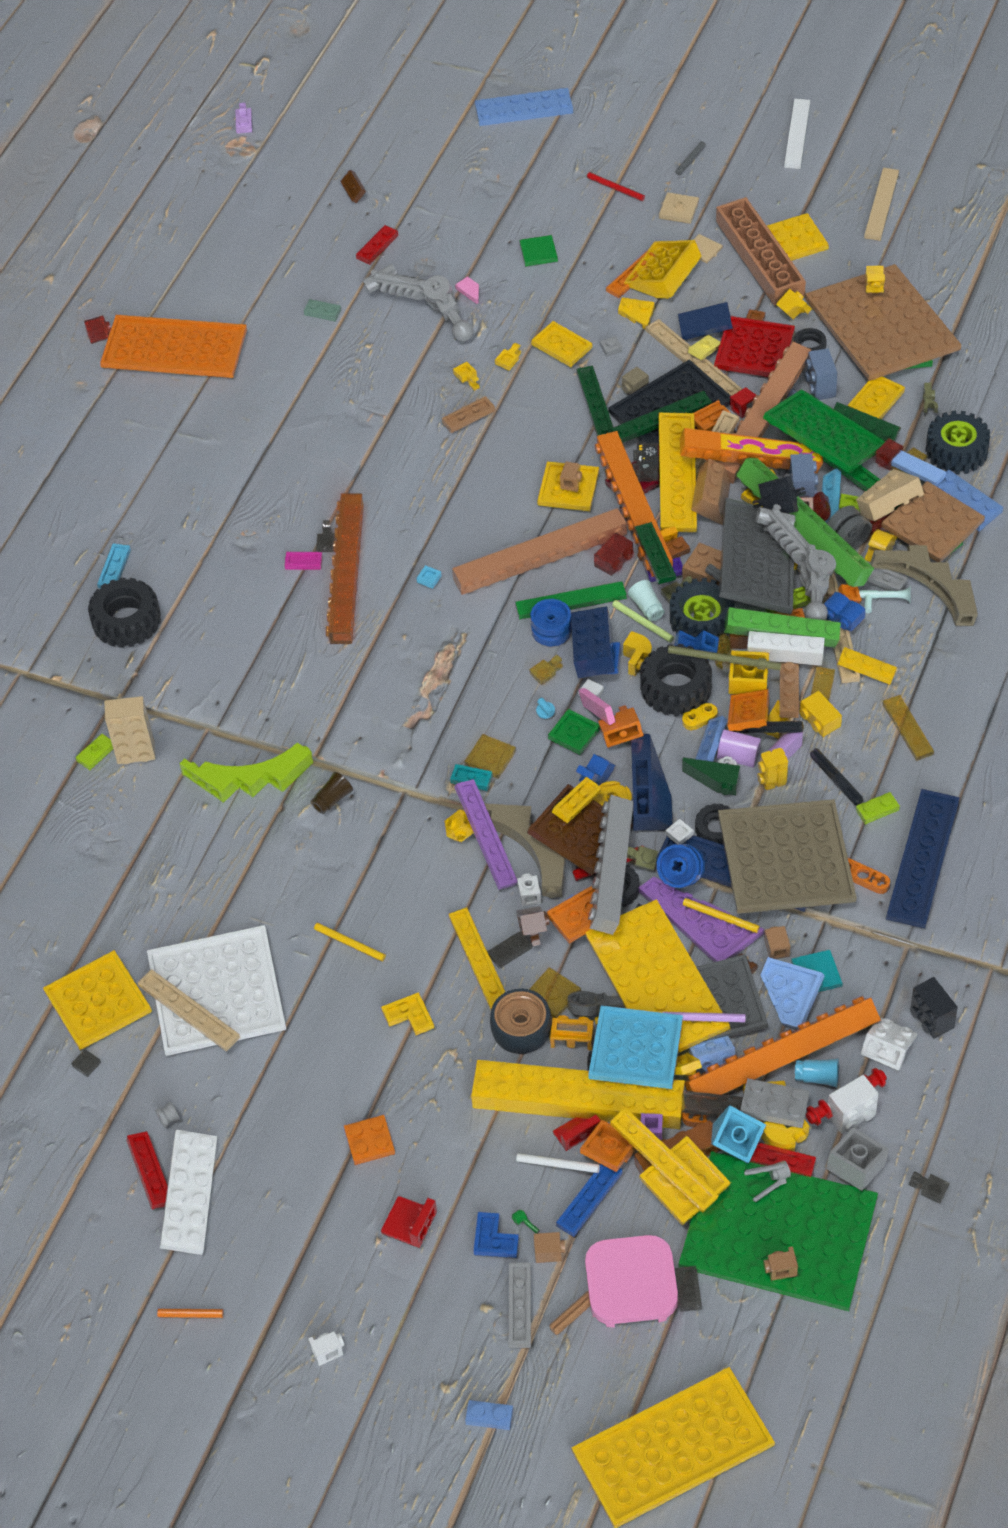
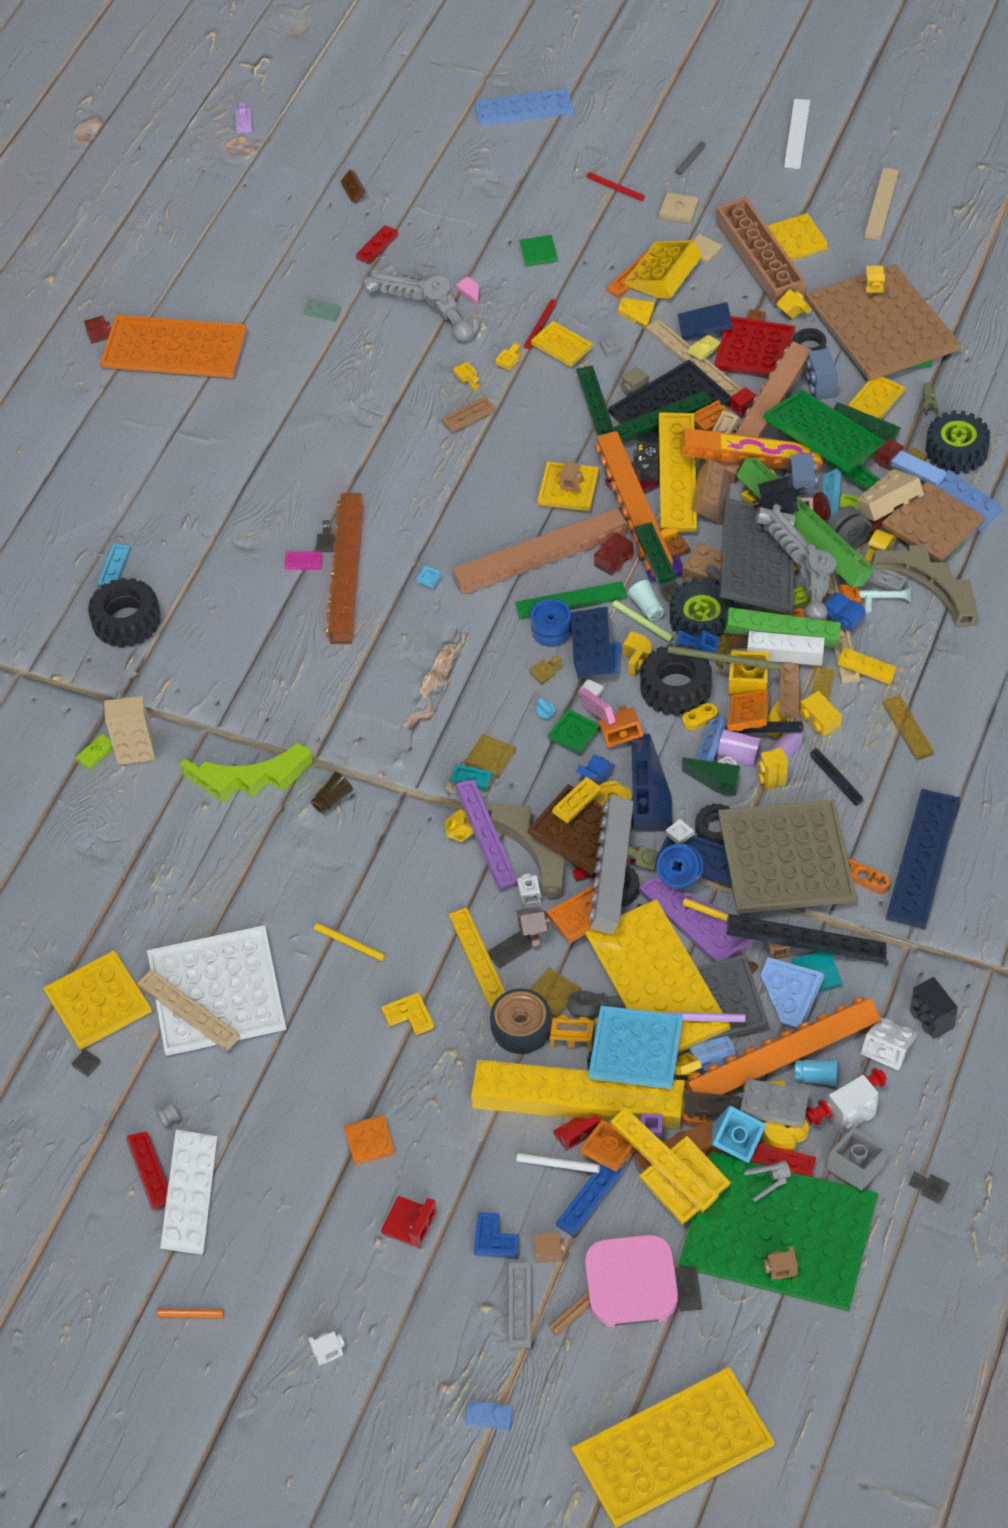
green hand [512,1210,540,1234] -> none
lime plate [856,792,900,825] -> none
none -> red bar [524,299,556,349]
none -> black plate [726,914,886,964]

